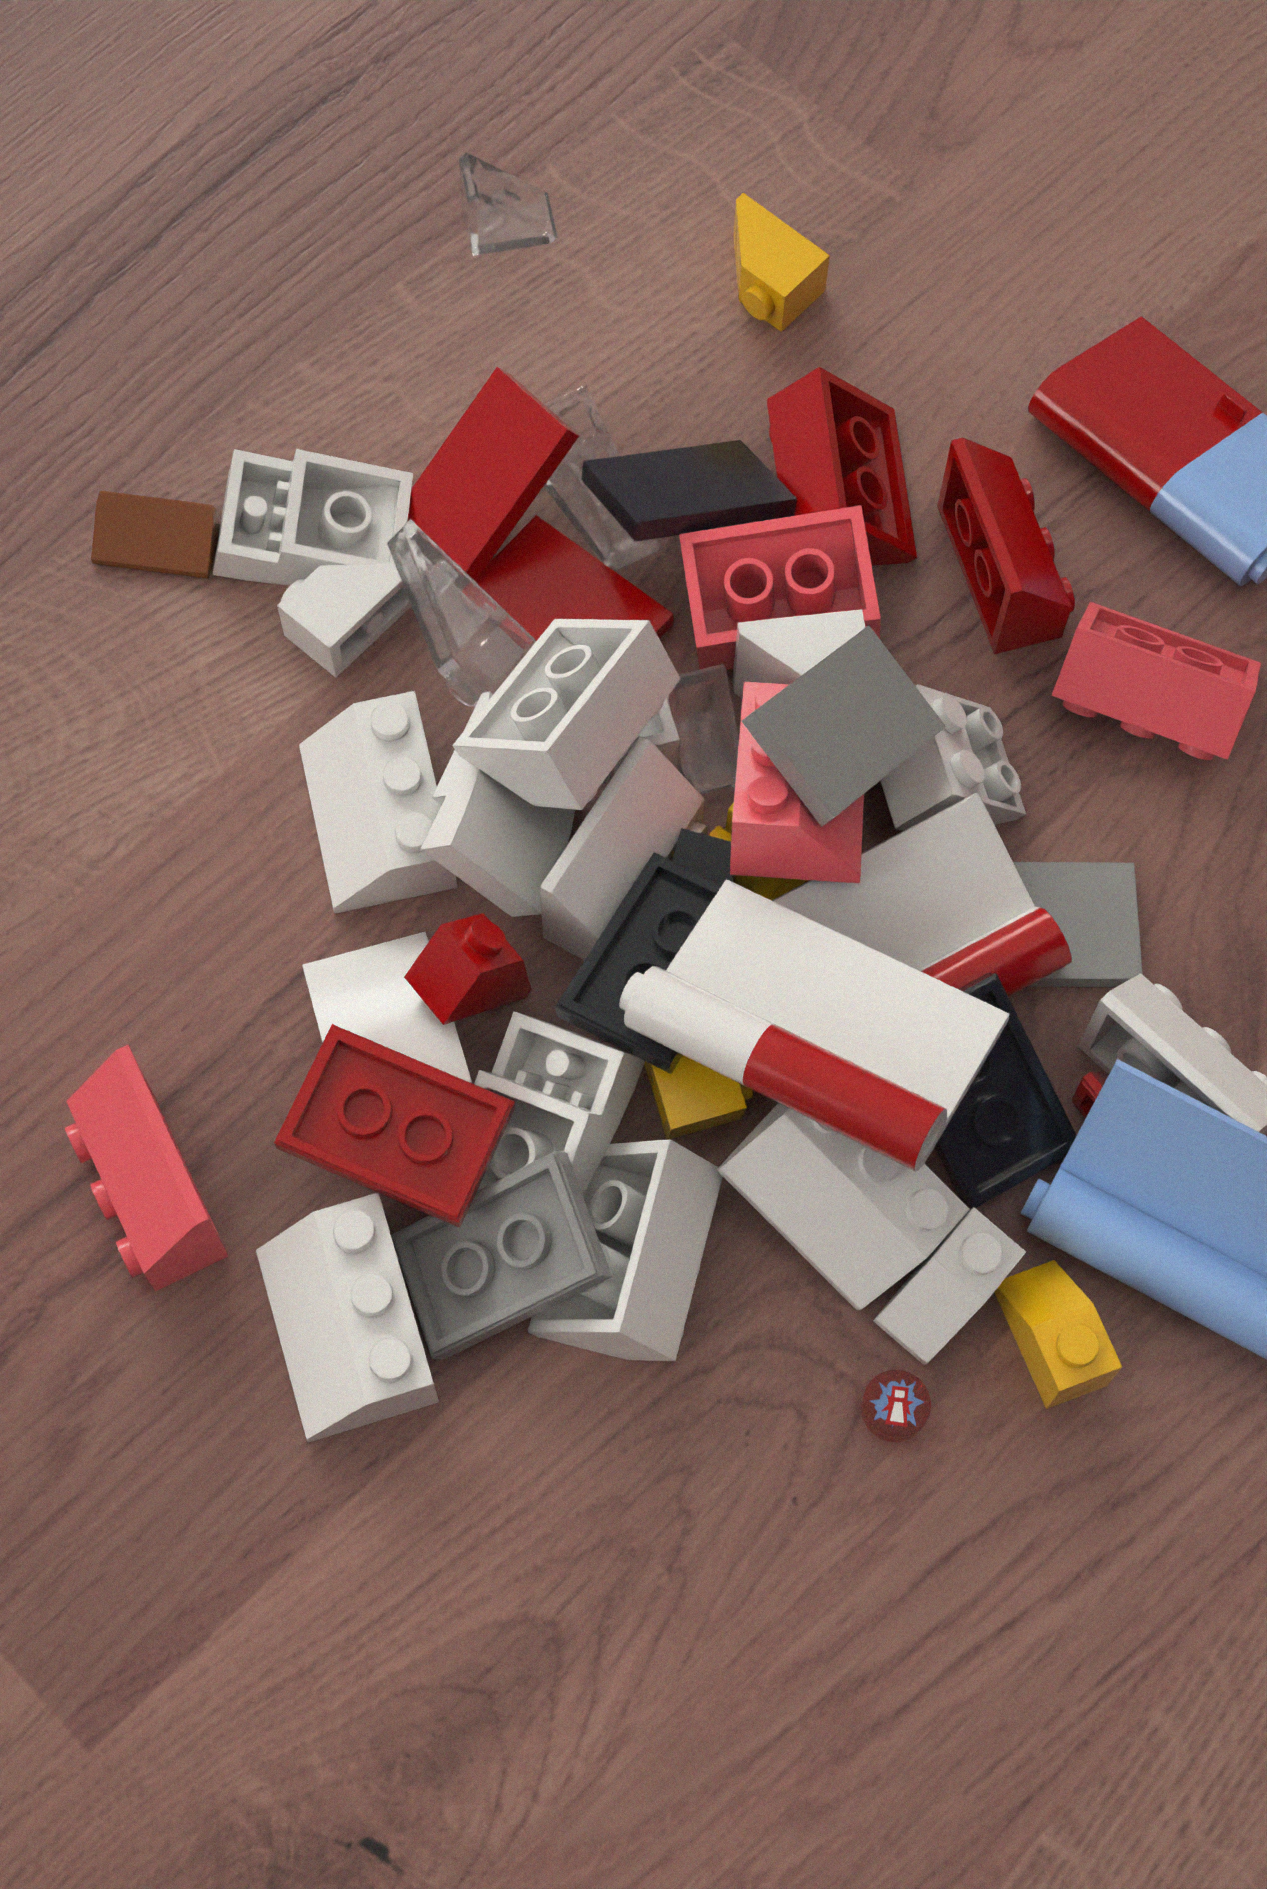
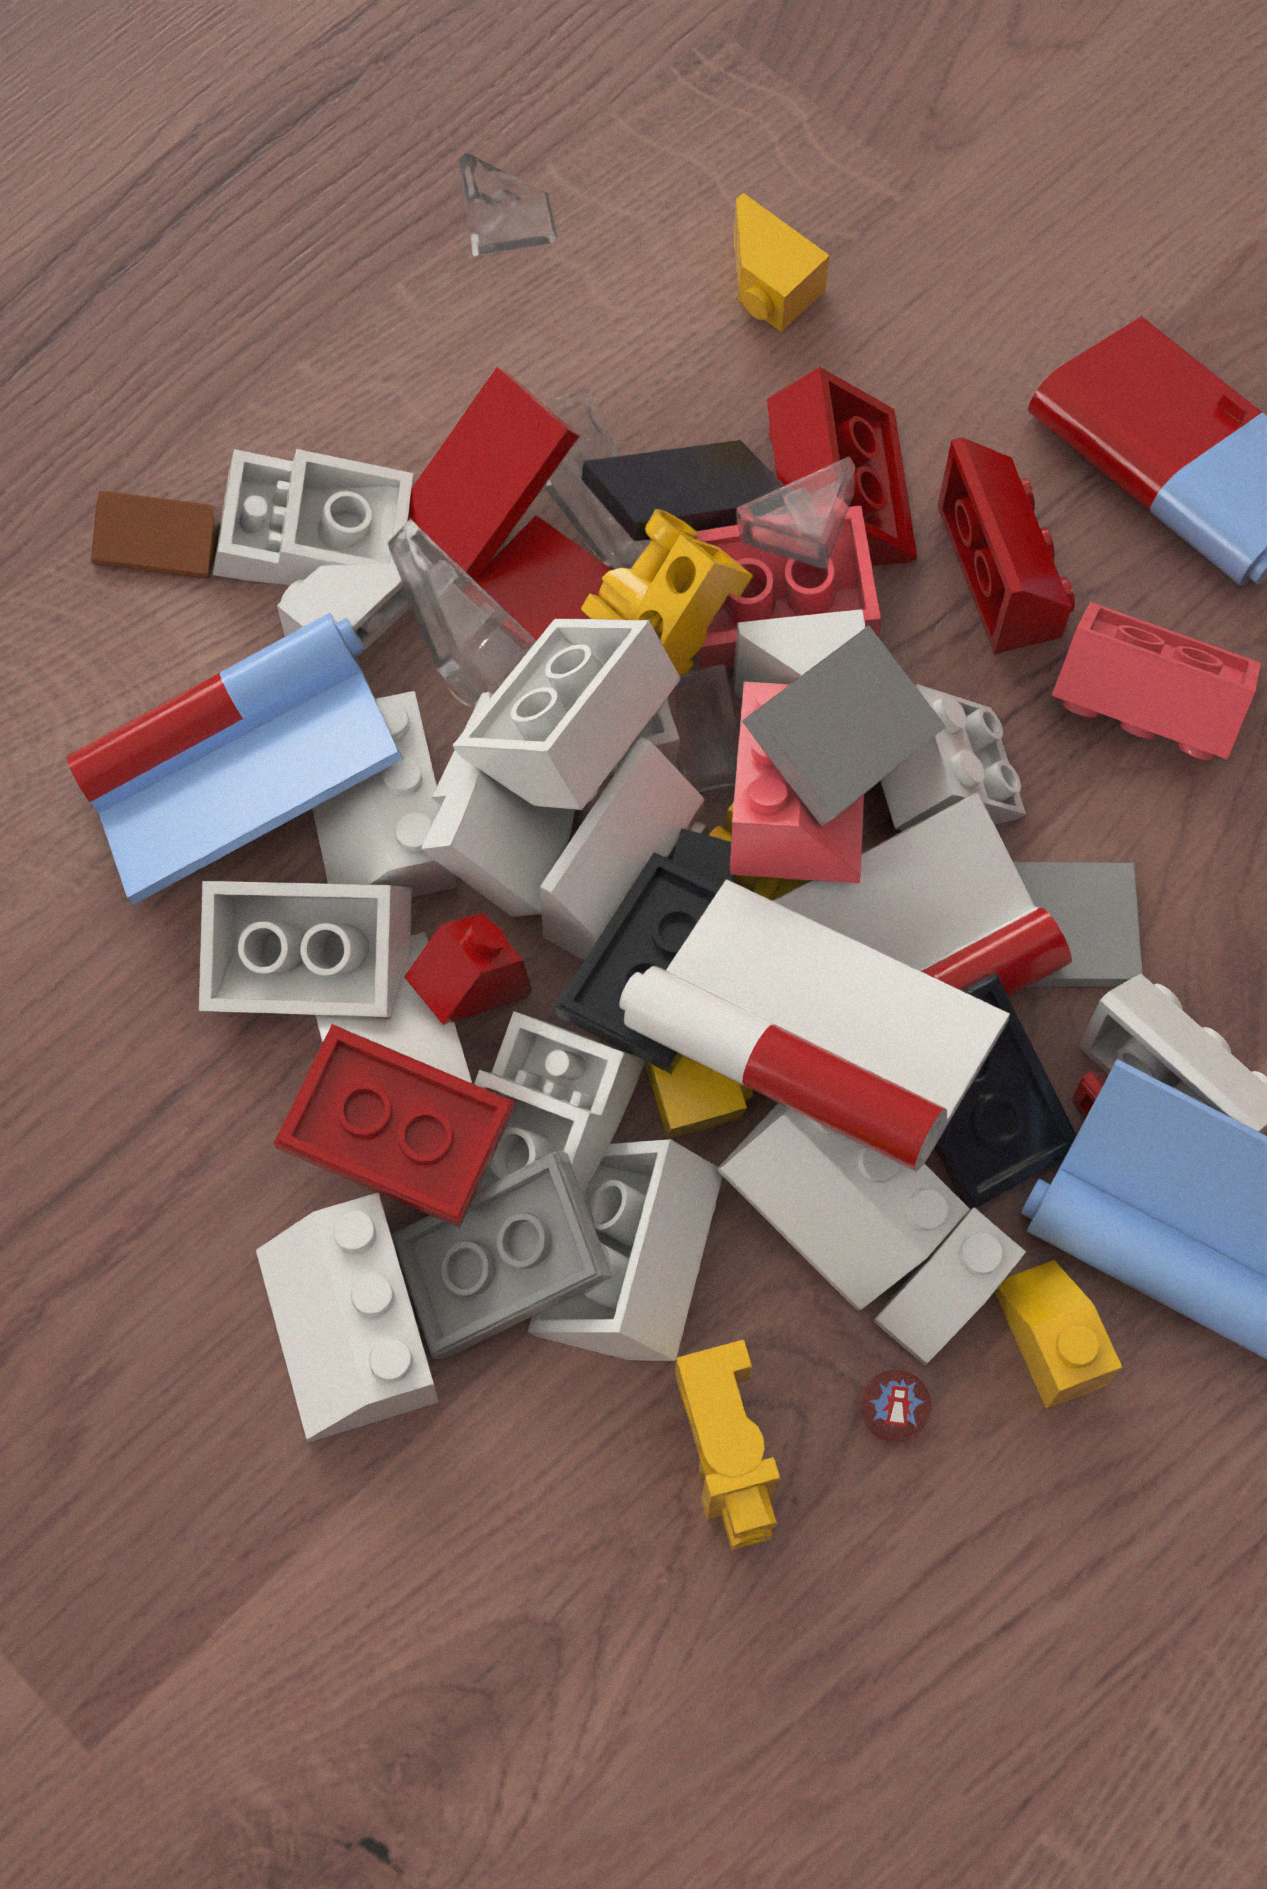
coral slope [65,1045,229,1292] -> none
none -> light blue door [66,612,403,905]
none -> white slope [199,881,412,1017]
none -> yellow hips [581,509,753,678]
none -> yellow hips [675,1339,780,1550]
none -> clear slope [736,456,855,569]

